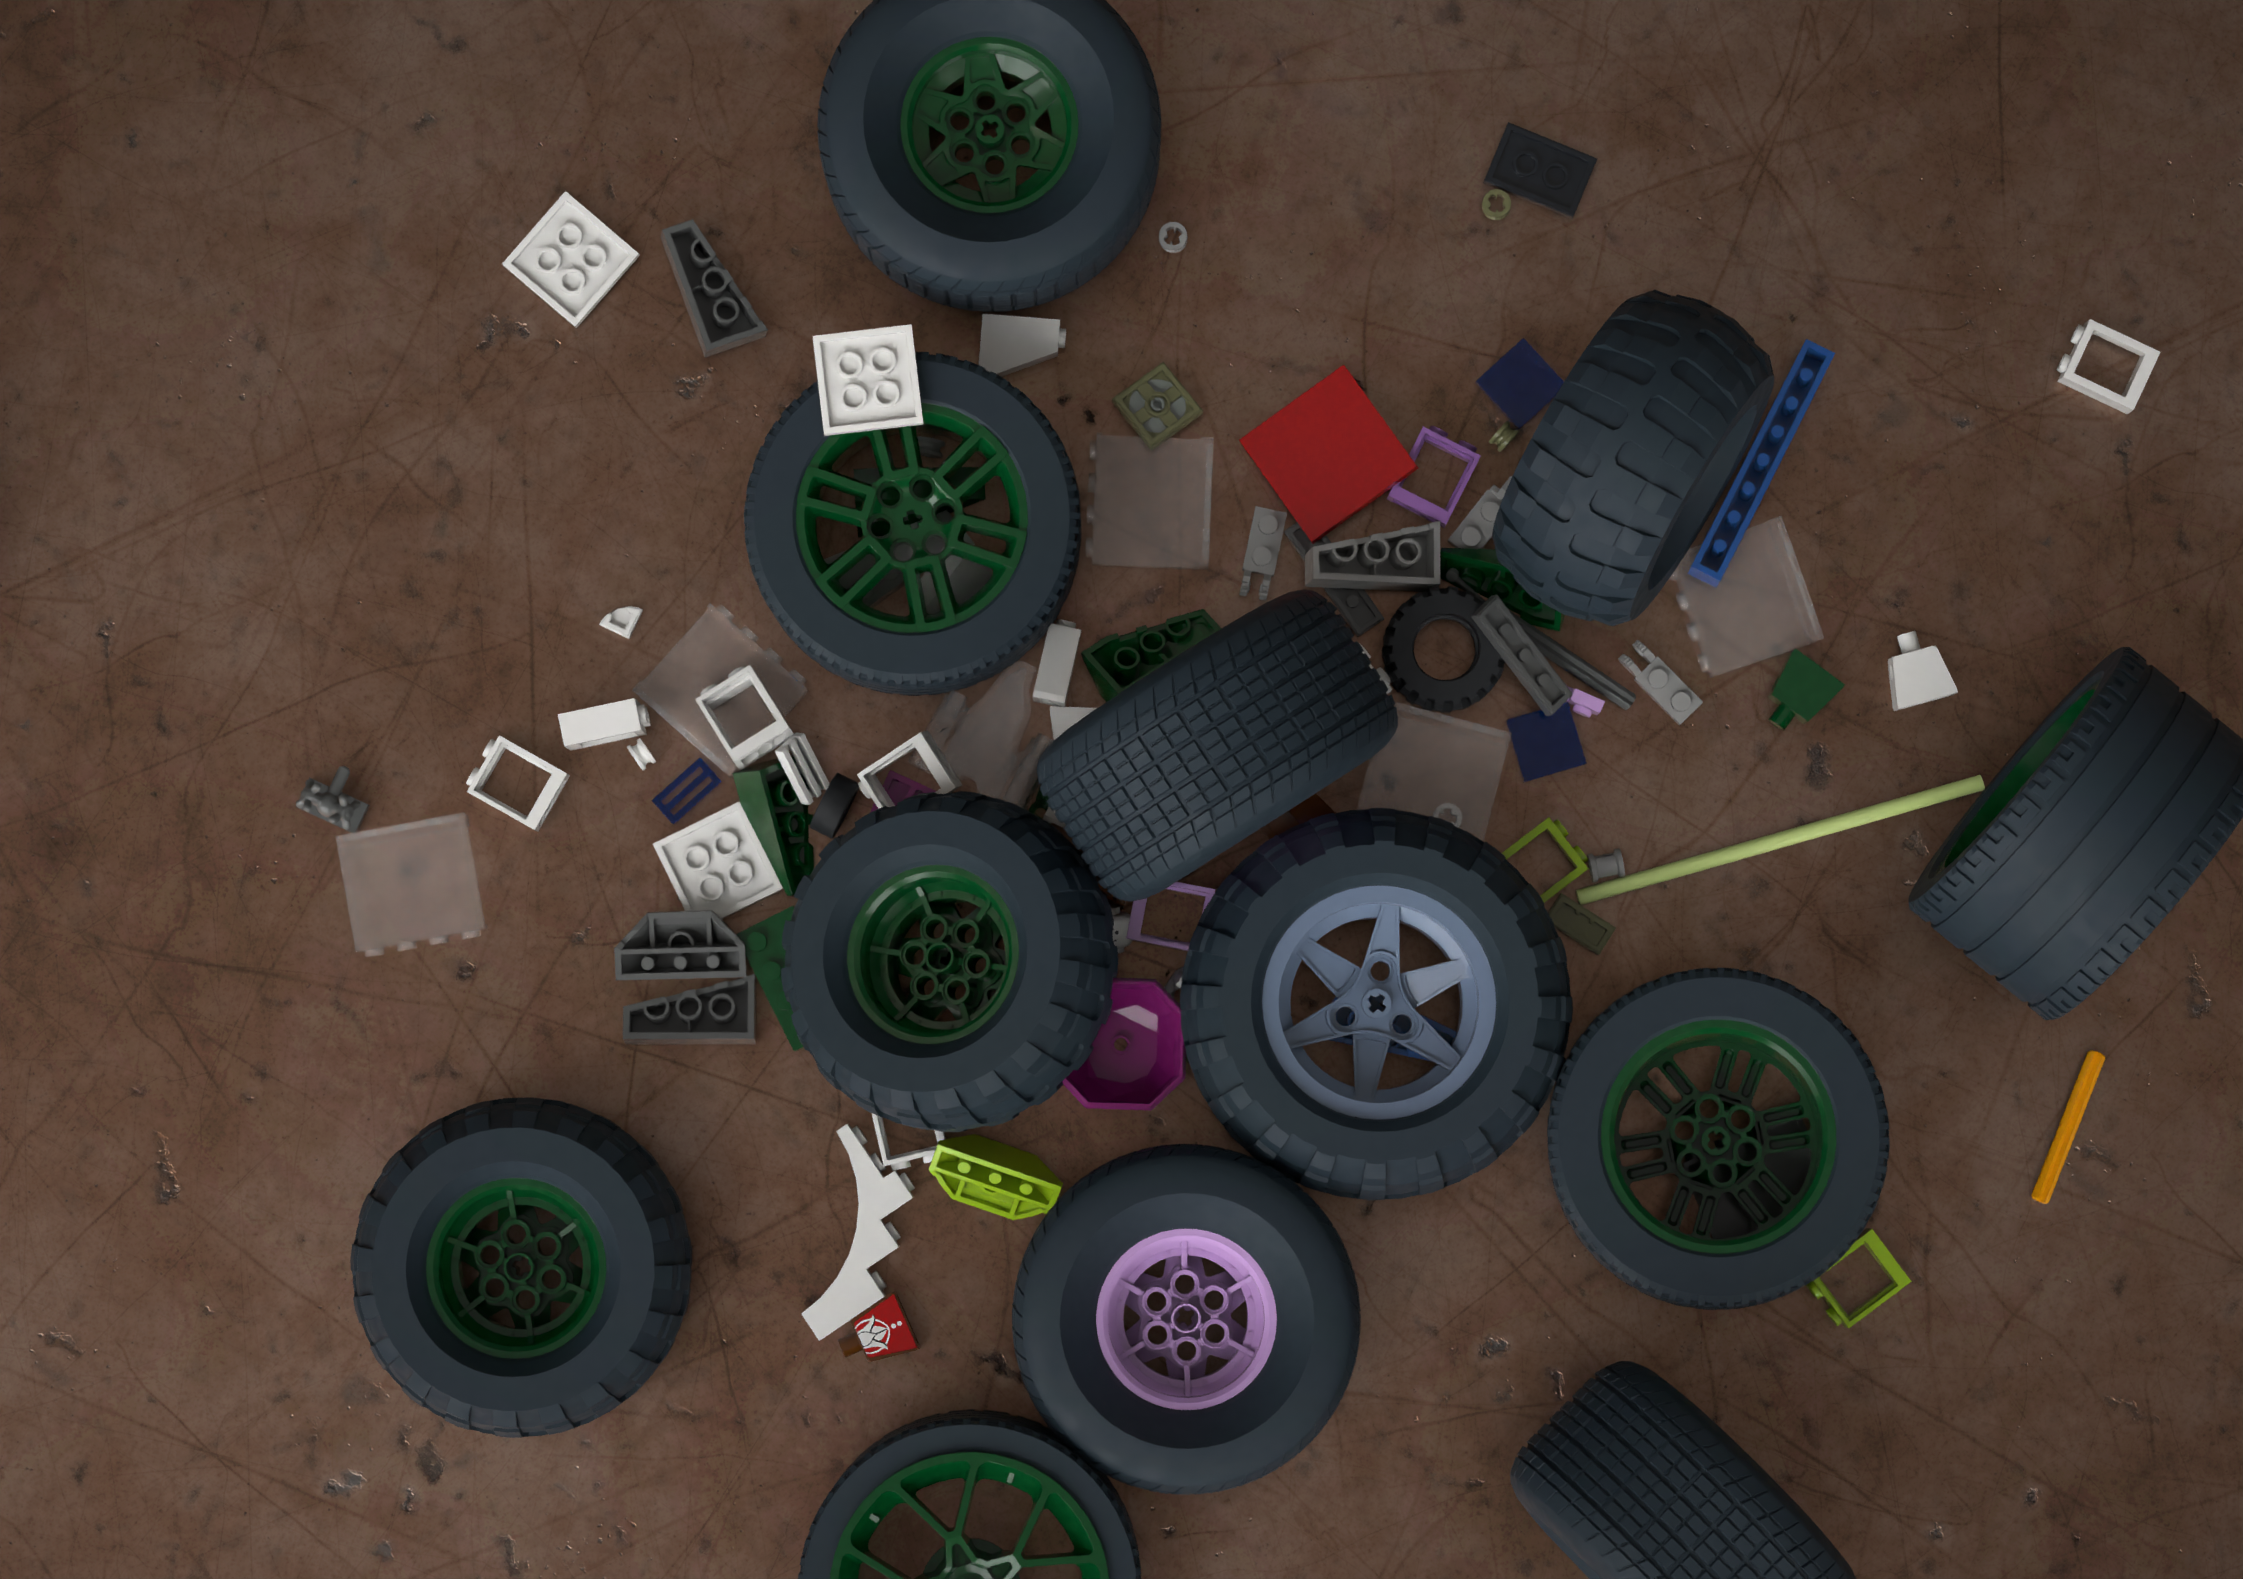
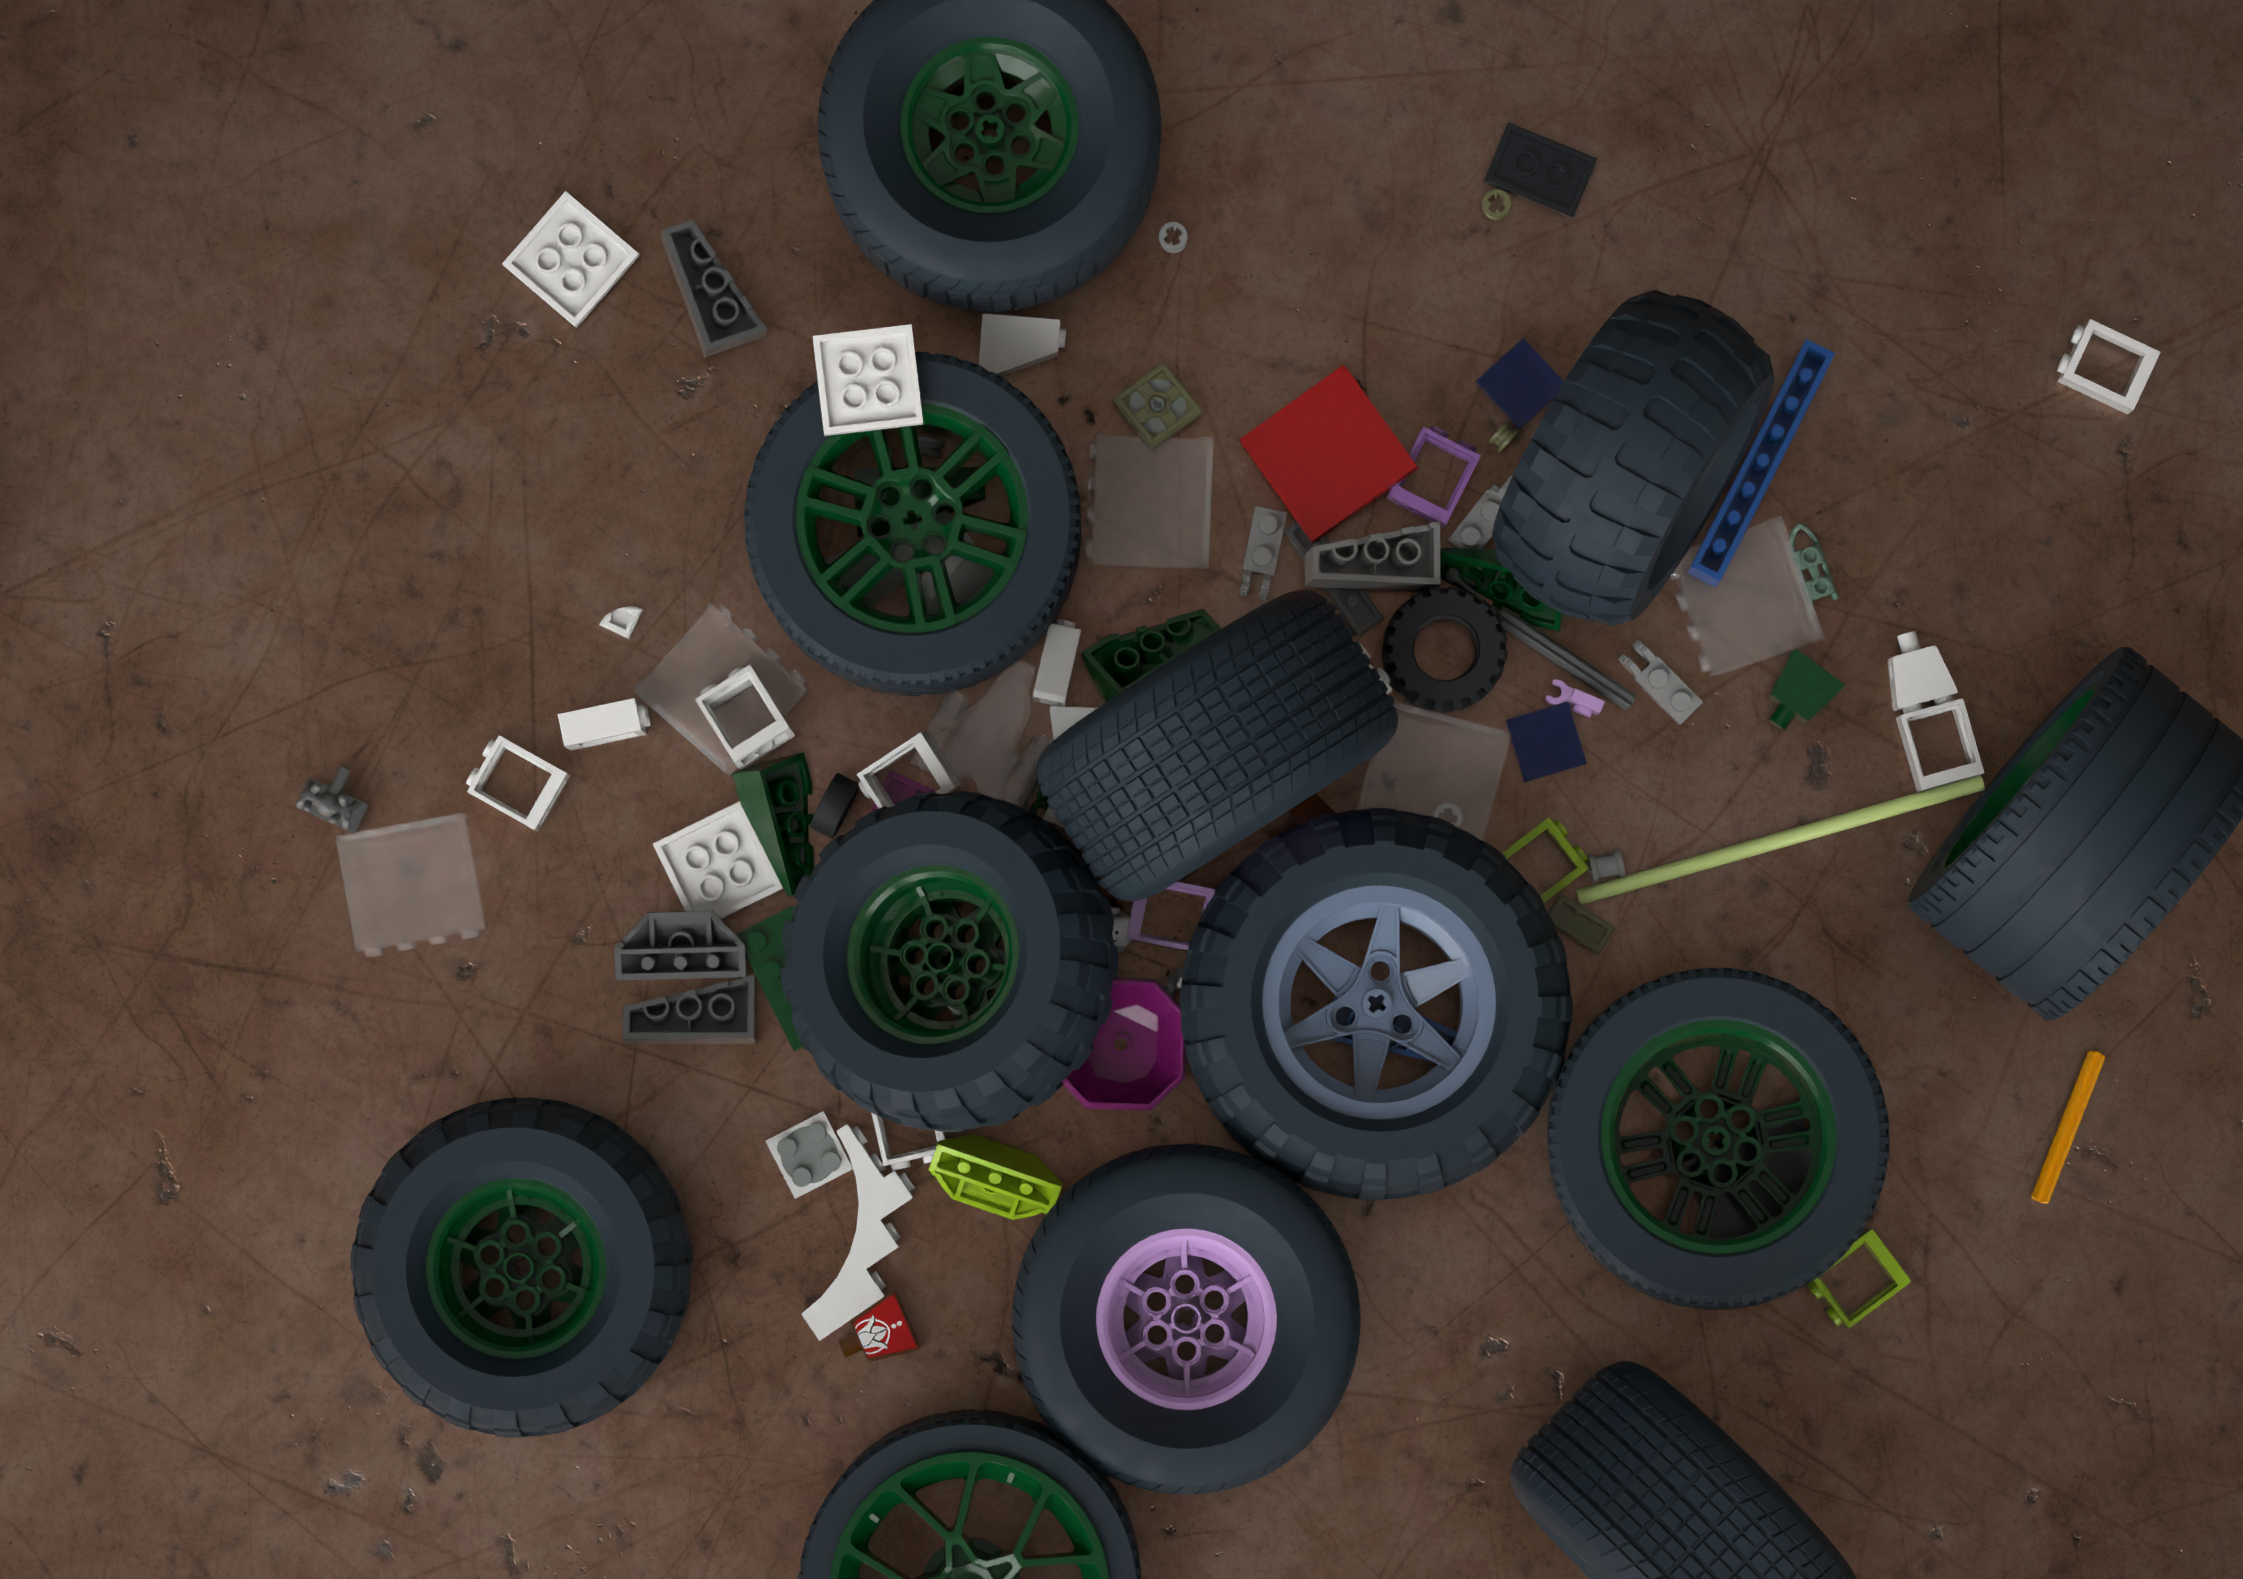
white bush [627,738,656,770] -> none
clear blue tile [651,758,722,825] -> none
white tile [775,732,829,805] -> none
dark grey tile [1471,595,1573,716] -> none
none -> light grey piece [766,1111,853,1199]
none -> sand green piece [1788,523,1839,609]
none -> white window [1896,695,1984,792]

